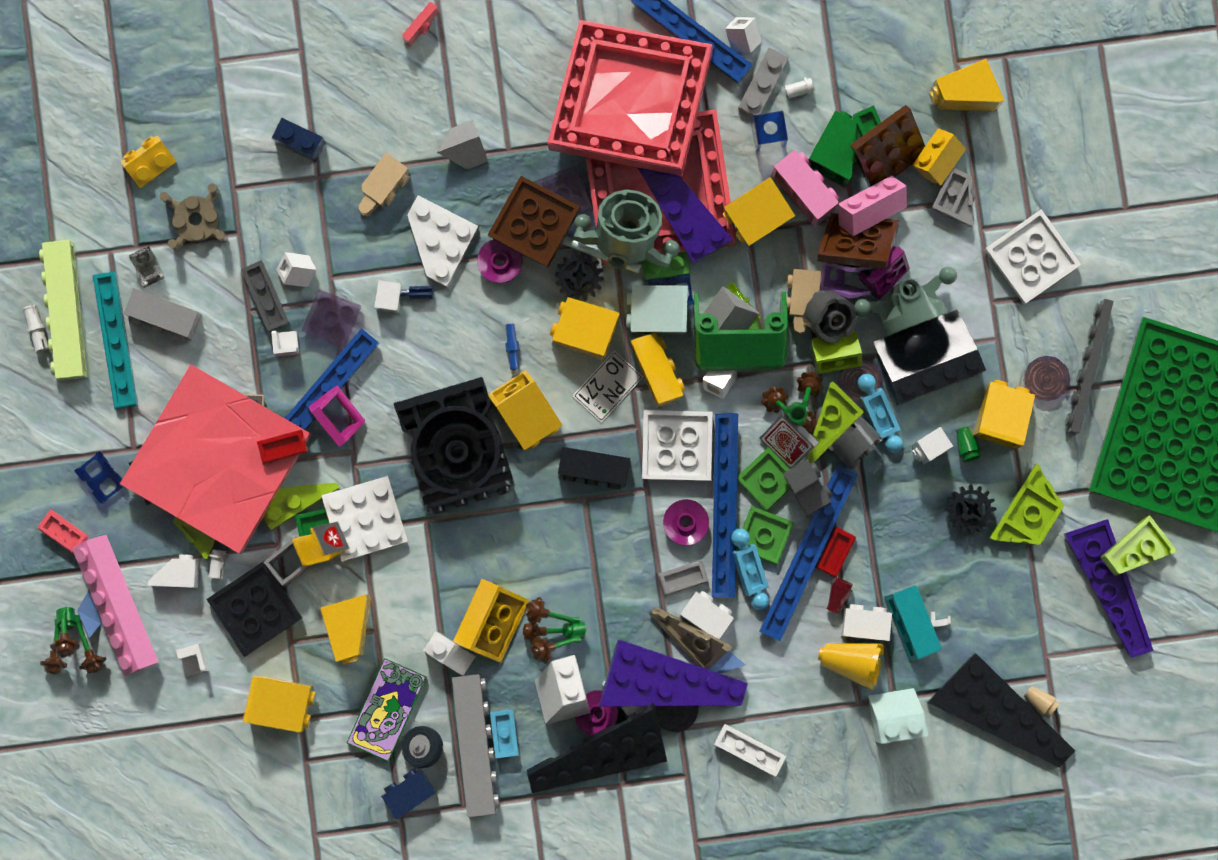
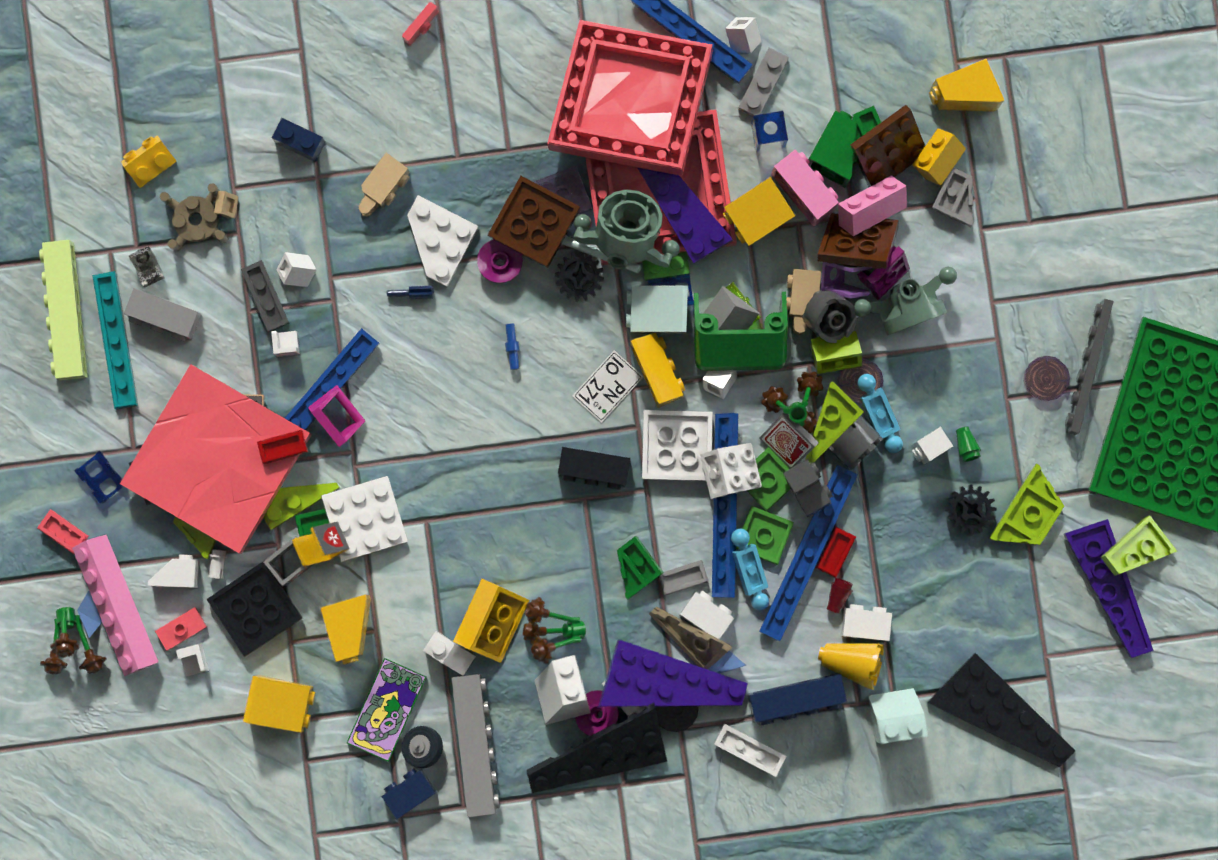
white pin [22,304,49,352] -> none
clear purple plate [302,289,362,348] -> none
white panel [375,280,401,313] -> none
black brick [393,377,515,515] -> none
light grey slope [437,120,489,170] -> none
yellow slope [488,370,563,450] -> none
medium azure plate [490,709,519,758] -> none
yellow slope [550,297,620,361] -> none
magenta dish [663,499,709,545] -> none
white pin [785,77,815,99] -> none
black slope [872,309,986,406] -> none
teal panel [885,585,942,661] -> none
white piece [930,612,951,627] -> none
yellow slope [973,380,1035,449] -> none
white plate [984,209,1081,305] -> none
tan cone [1024,686,1060,718] -> none
none -> coral plate [155,607,207,651]
none -> tan plate [214,191,239,219]
none -> green wing [617,536,664,600]
none -> white bracket [700,443,762,499]
none -> dark blue brick [747,674,847,726]

